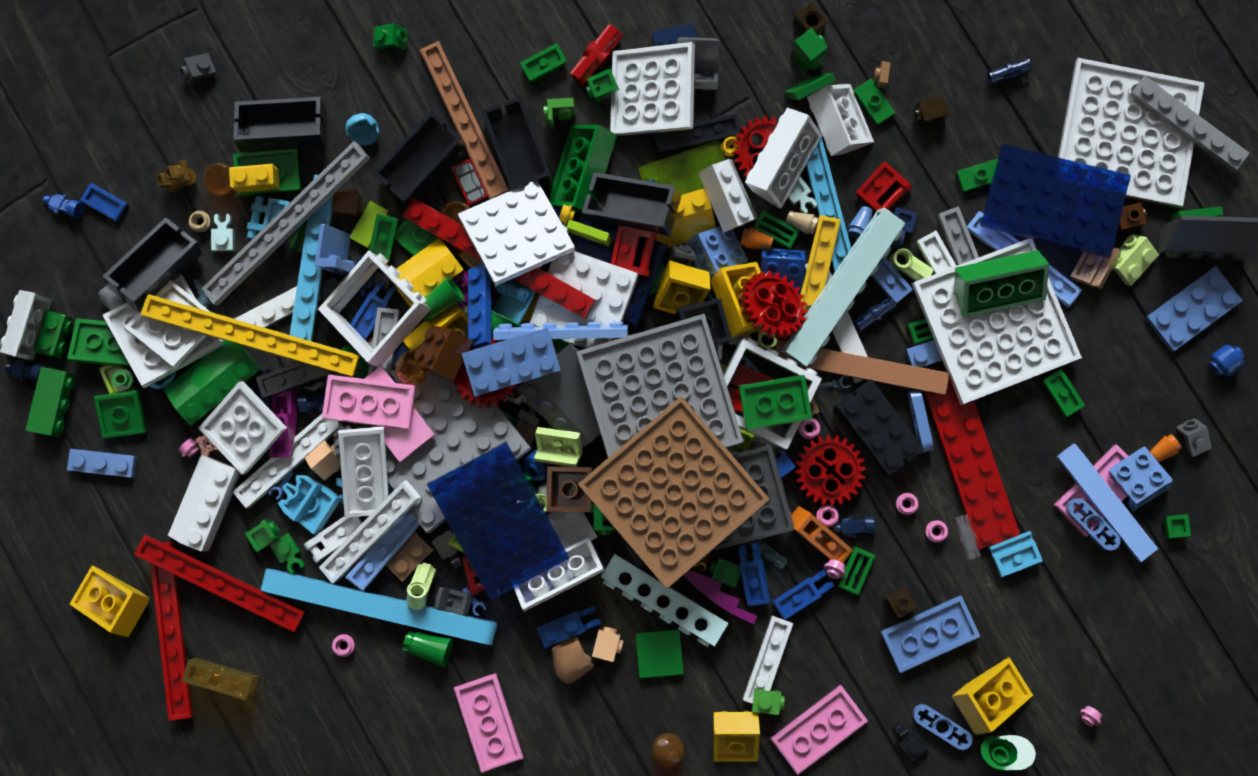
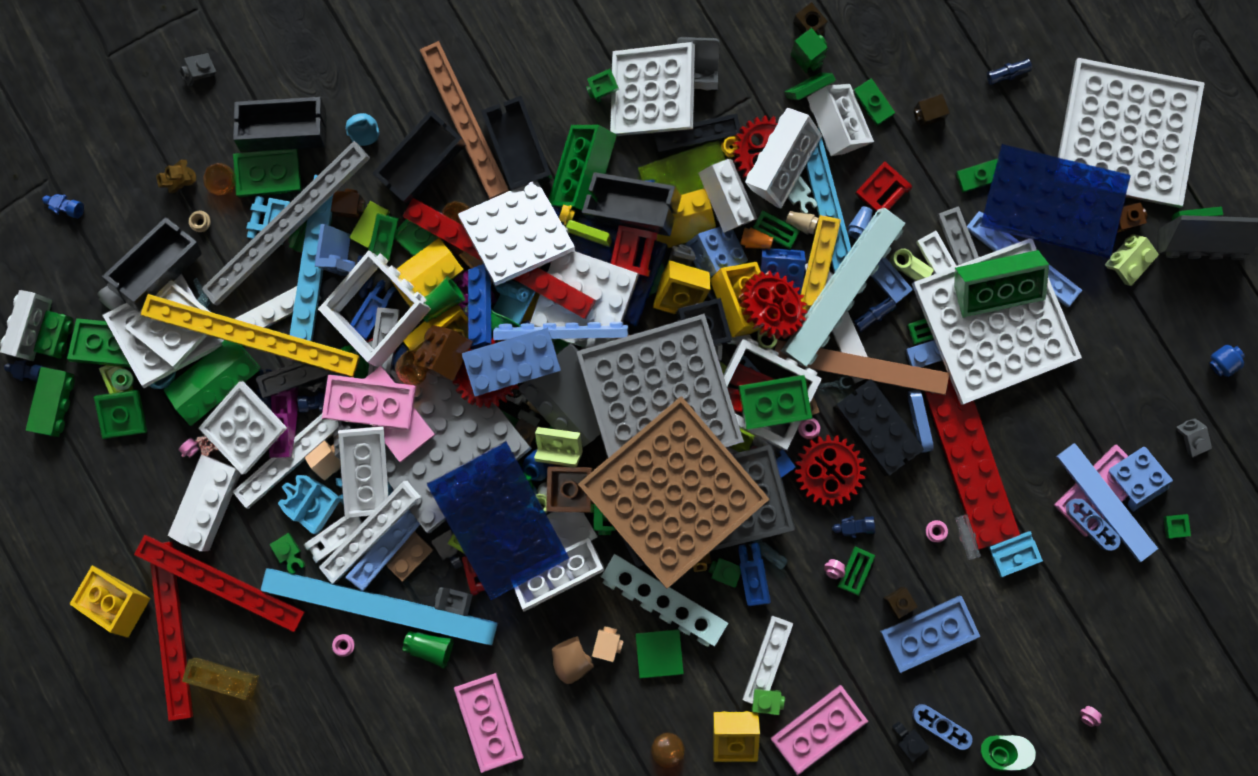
medium blue plate [67,449,137,478] -> none
blue tile [80,183,129,223] -> none
light aqua plate [211,214,235,252] -> none
yellow brick [229,164,280,194] -> none
green bracket [245,519,281,552] -> none
medium blue hand [269,472,294,500] -> none
green bracket [373,23,407,50] -> none
yellowish green piece [407,563,436,610] -> none
tile [451,159,489,207] -> none
medium blue hand [462,587,486,616] -> none
green plate [520,43,568,83] -> none
blue hinge [537,606,601,648] -> none
bright green bracket [544,98,575,130] -> none
red piece [570,25,623,86] -> none
dark blue plate [652,23,696,46] -> none
magenta slope [683,570,757,624] -> none
blue hinge [772,570,834,620] -> none
orange slope [792,506,853,563] -> none
bright pink plate [816,505,839,527] -> none
medium nougat plate [873,61,890,89] -> none
dark blue plate [891,207,917,249] -> none
bright pink plate [896,493,918,515] -> none
yellow slope [952,658,1033,734] -> none
green plate [1041,369,1085,418] -> none
medium nougat plate [1070,239,1121,290] -> none
light grey plate [1129,76,1249,172] -> none
medium blue plate [1145,266,1243,352] -> none
orange cone [1150,434,1182,462] -> none

